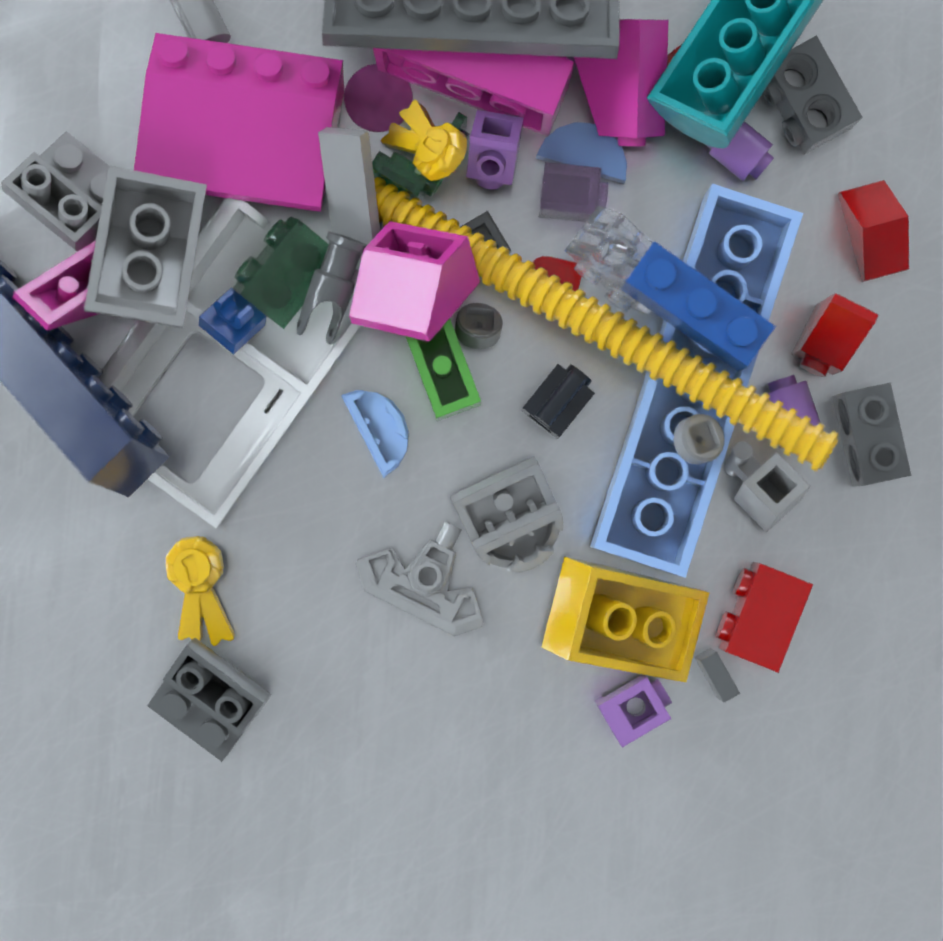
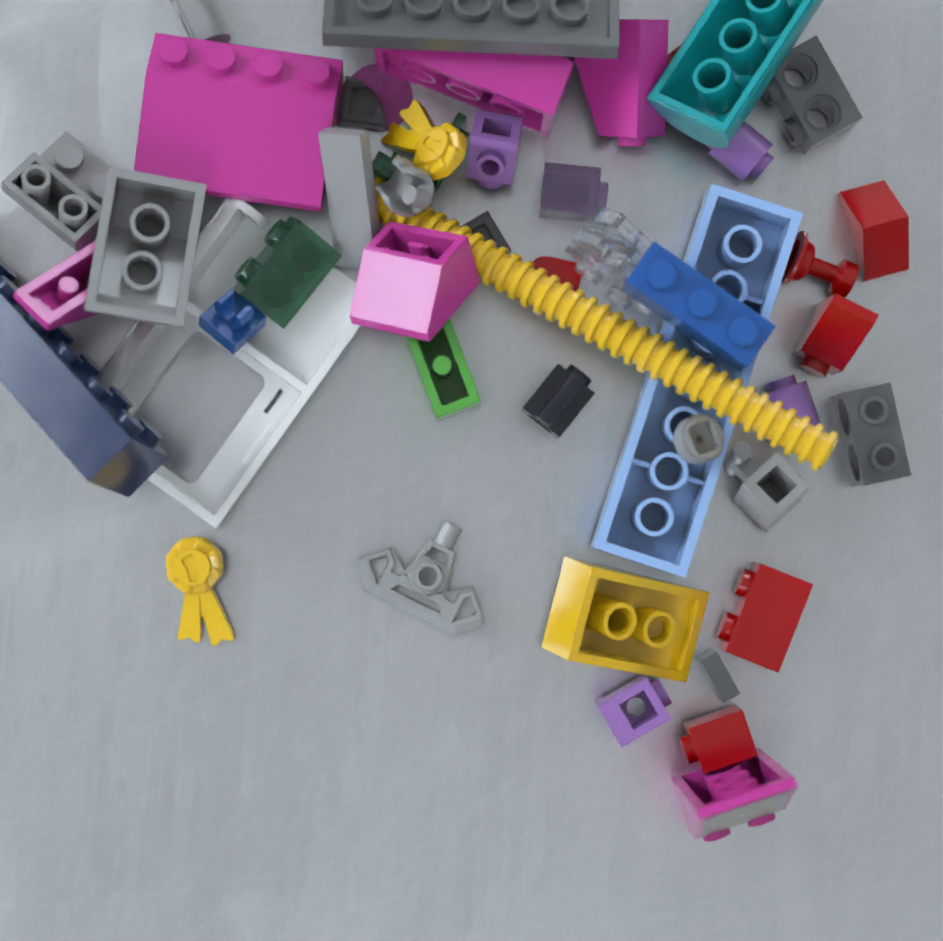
dark grey brick [147,638,271,762] -> none
dark grey piece [297,231,367,344] -> none
light blue tile [341,390,409,478] -> none
light grey slope [450,456,563,572] -> none
light grey tile [455,303,503,349] -> none
medium blue tile [536,122,627,184] -> none
none -> dark grey tile [338,76,386,132]
none -> light grey arm [376,155,434,217]
none -> dark pink slope [671,748,798,842]
none -> red brick [679,705,758,774]
none -> red piece [781,231,859,297]

